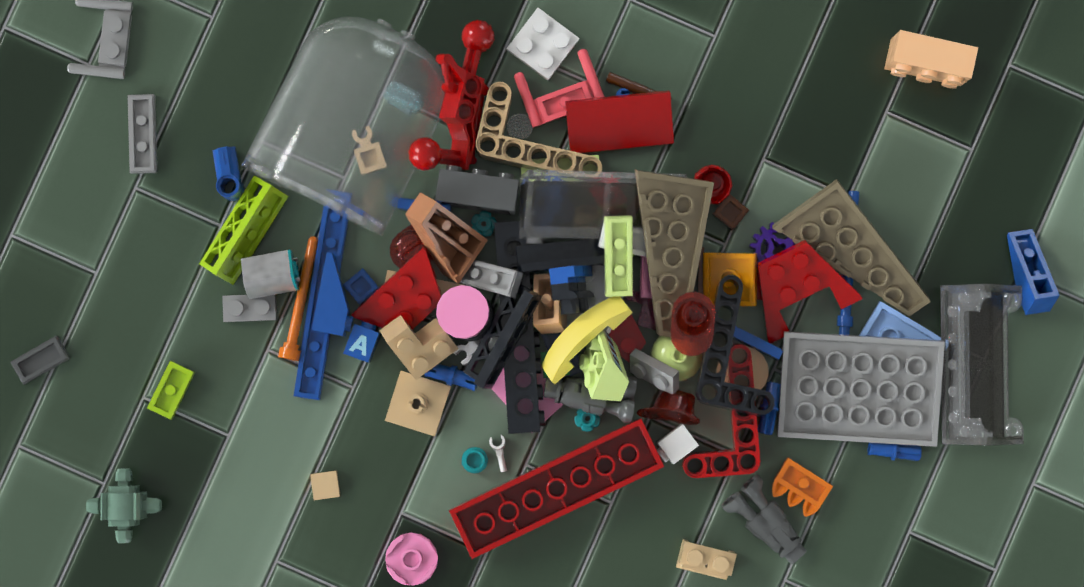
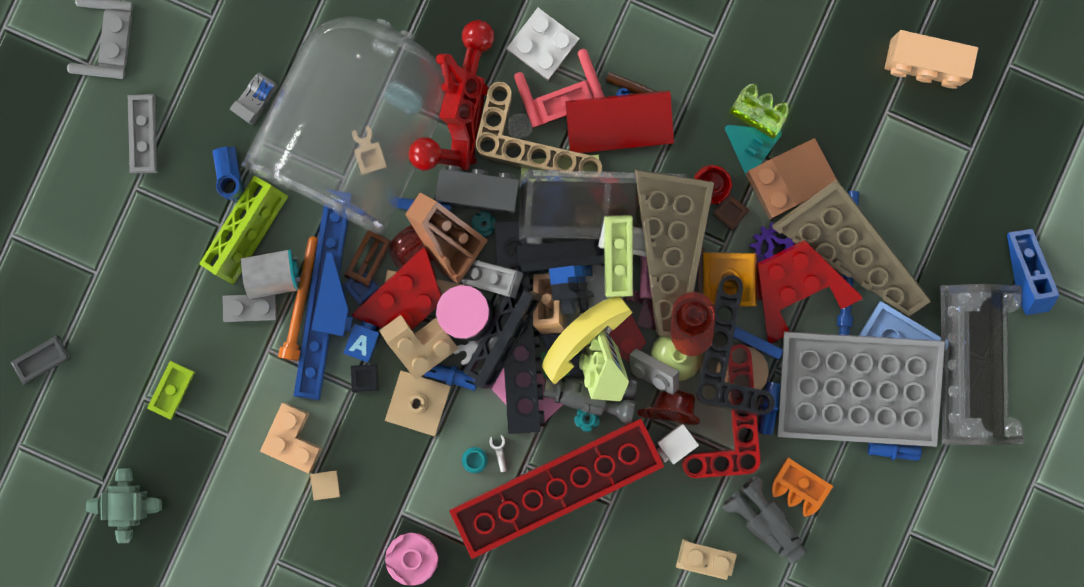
none -> light grey leg [230,72,277,125]
none -> light nougat brick [260,403,323,473]
none -> reddish brown tile [344,230,392,288]
none -> black tile [351,364,379,392]
none -> teal piece [725,125,782,177]
none -> clear neon green plate [729,84,789,139]
none -> nougat slope [746,138,836,220]

